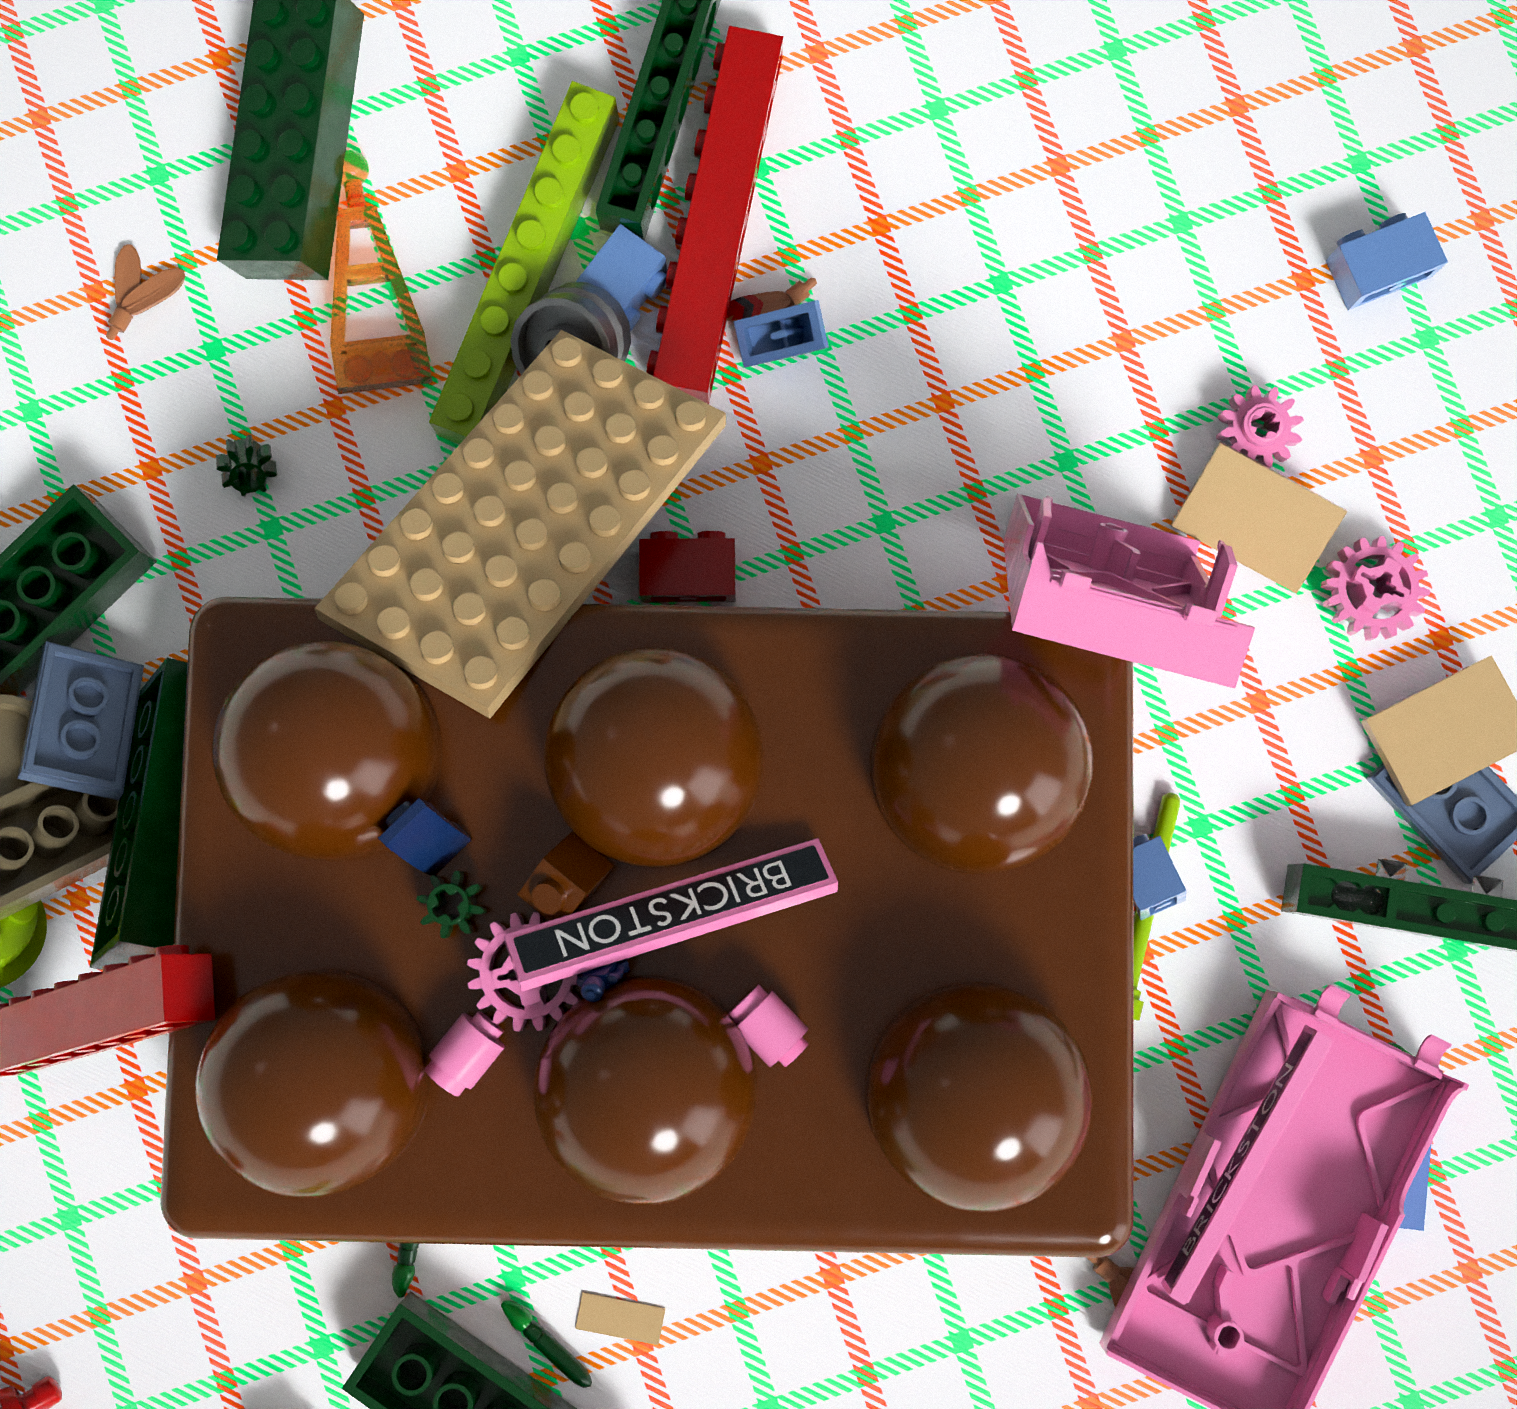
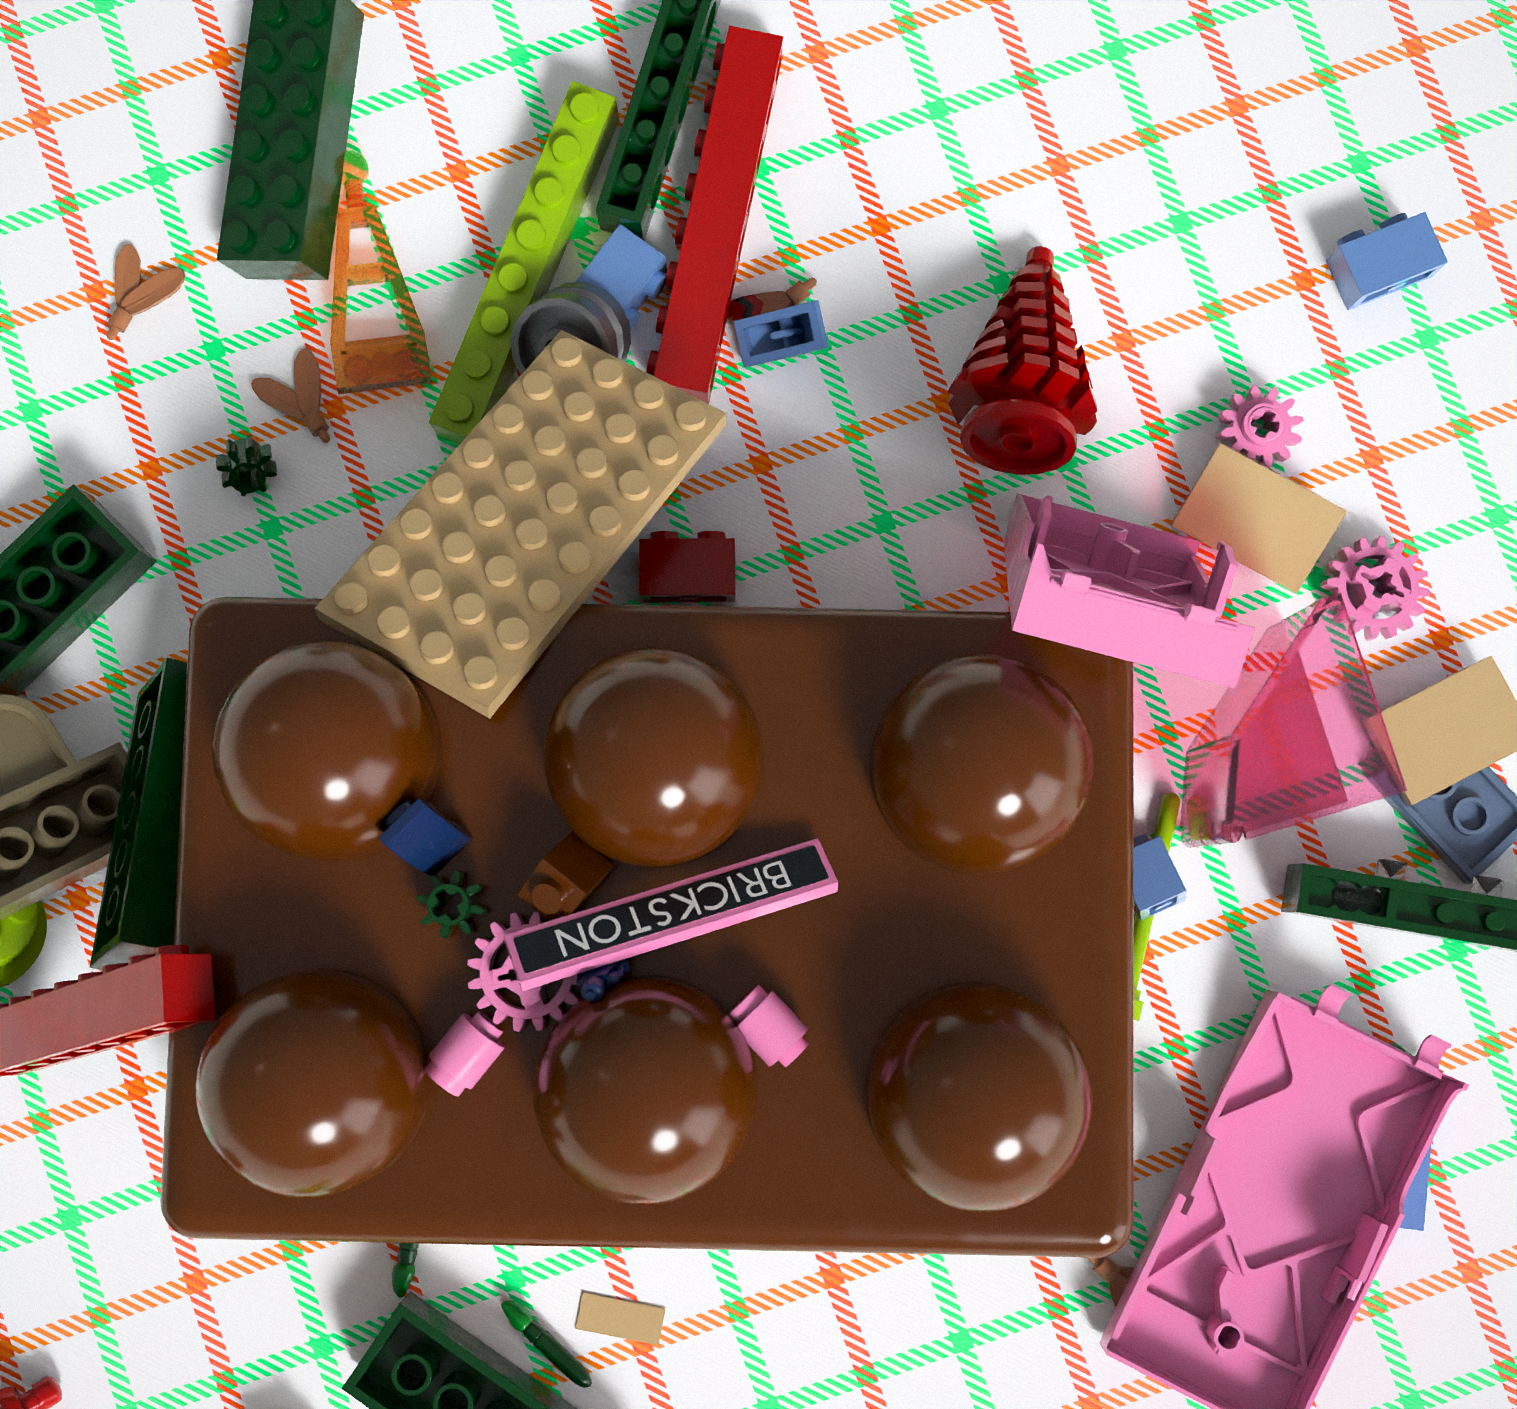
sand blue tile [17,641,144,800] -> none
bright pink tile [1161,1024,1333,1305] -> none
none -> nougat piece [251,348,330,443]
none -> red plant [947,246,1098,475]
none -> clear pink windscreen [1180,592,1407,848]

